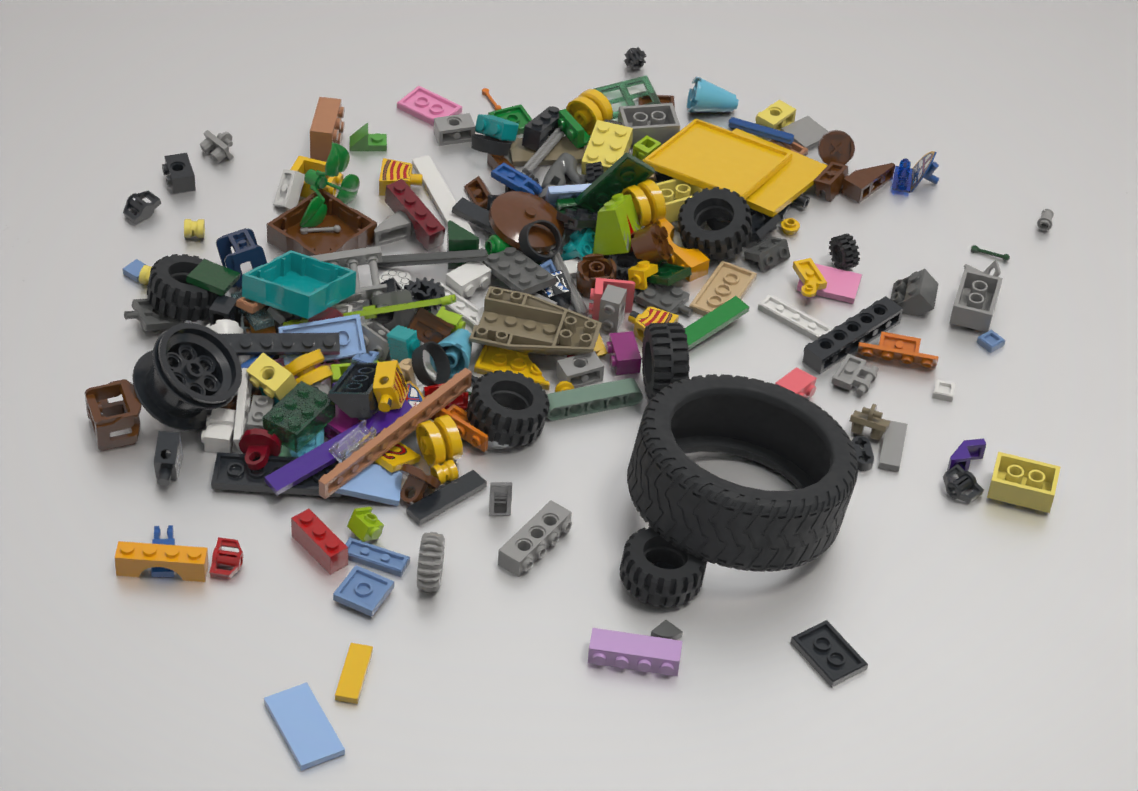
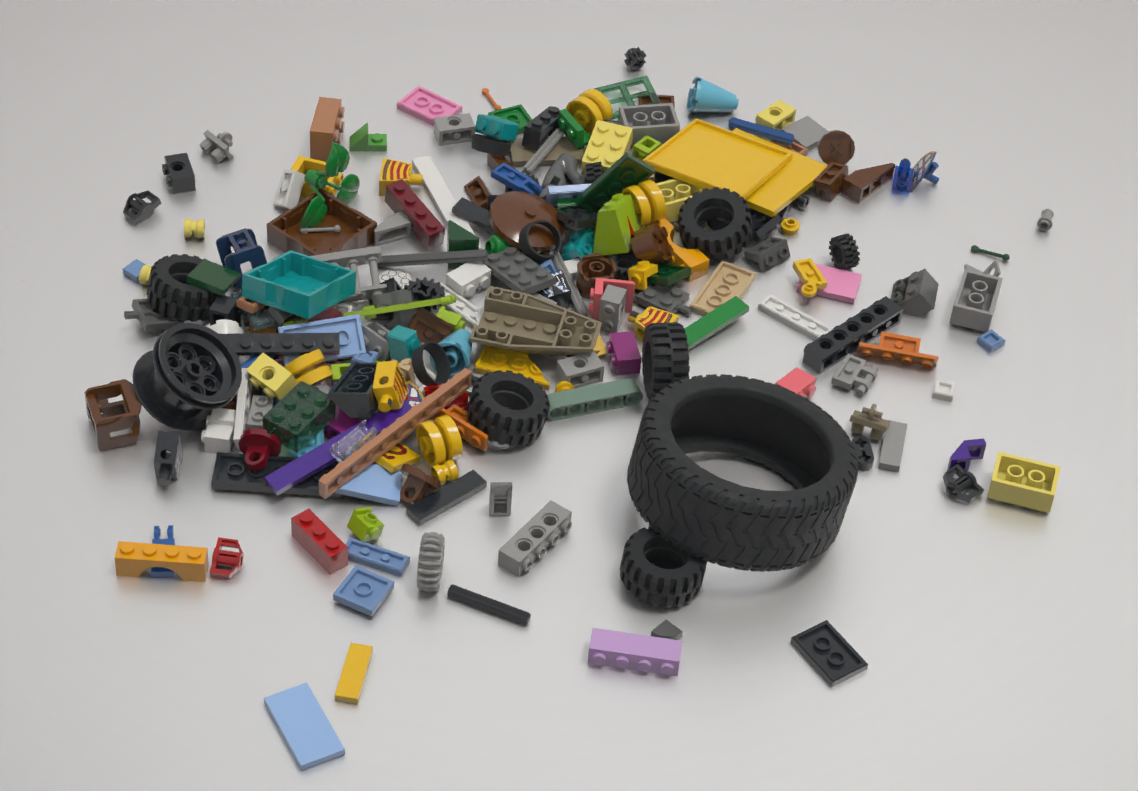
none -> black axle [447,584,531,625]

